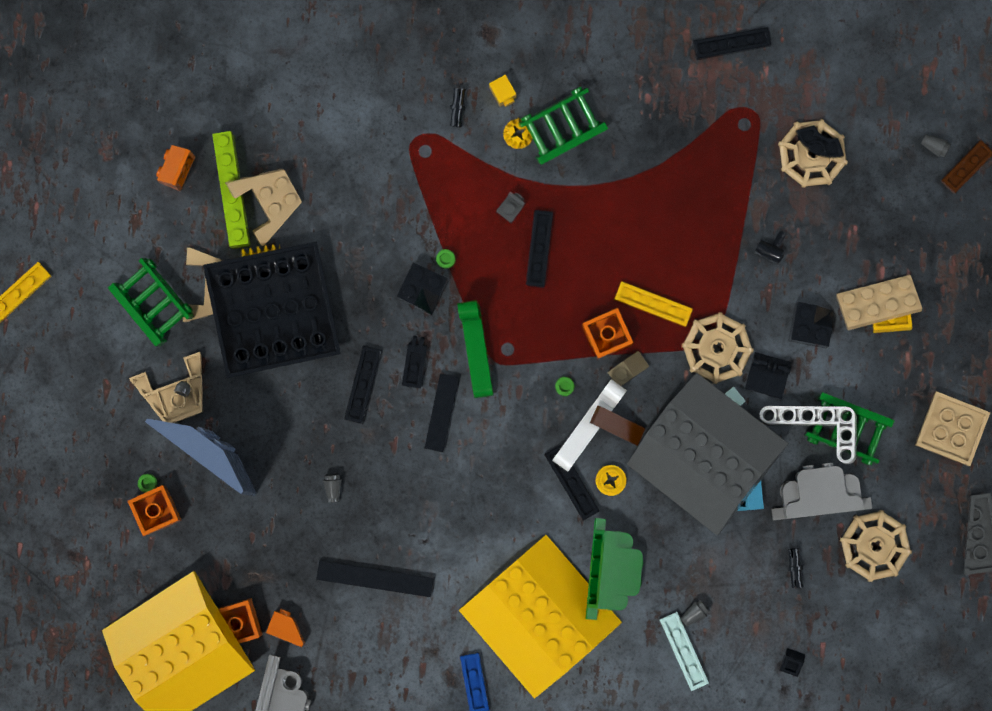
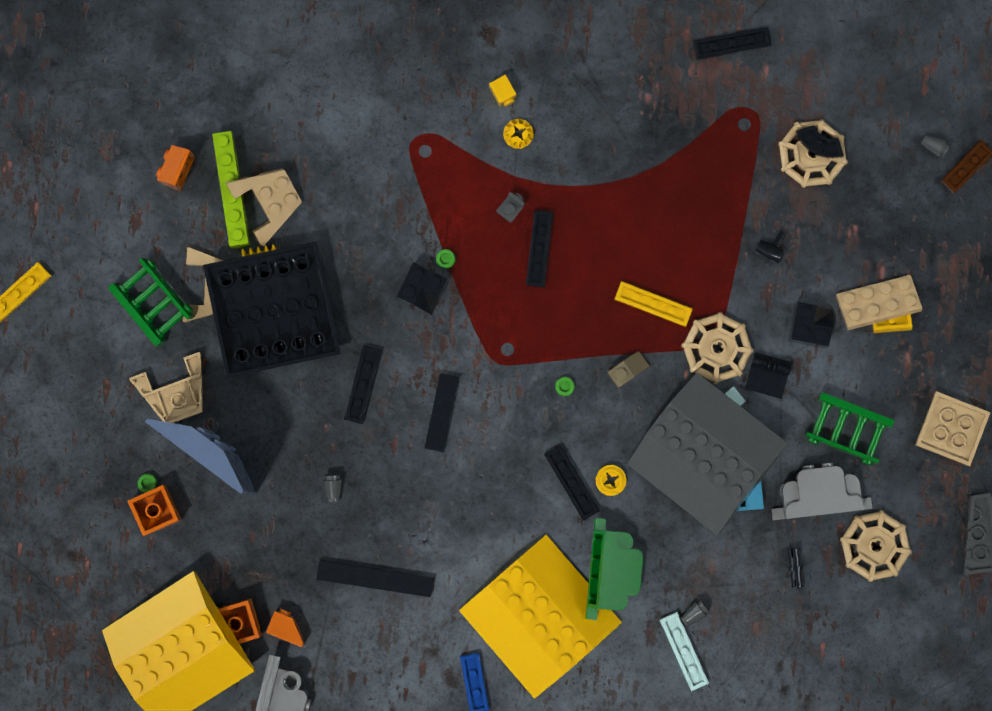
dark grey hinge [174,381,191,397] -> none
black hinge [402,335,427,389] -> none
black pin [450,88,466,128] -> none
green beam [457,300,494,399] -> none
green fence [518,86,608,165] -> none
white beam [552,379,627,471] -> none
orange slope [582,308,633,359] -> none
reddish brown tile [590,405,646,446] -> none
white beam [760,406,857,464] -> none
black slope [779,648,805,677] -> none

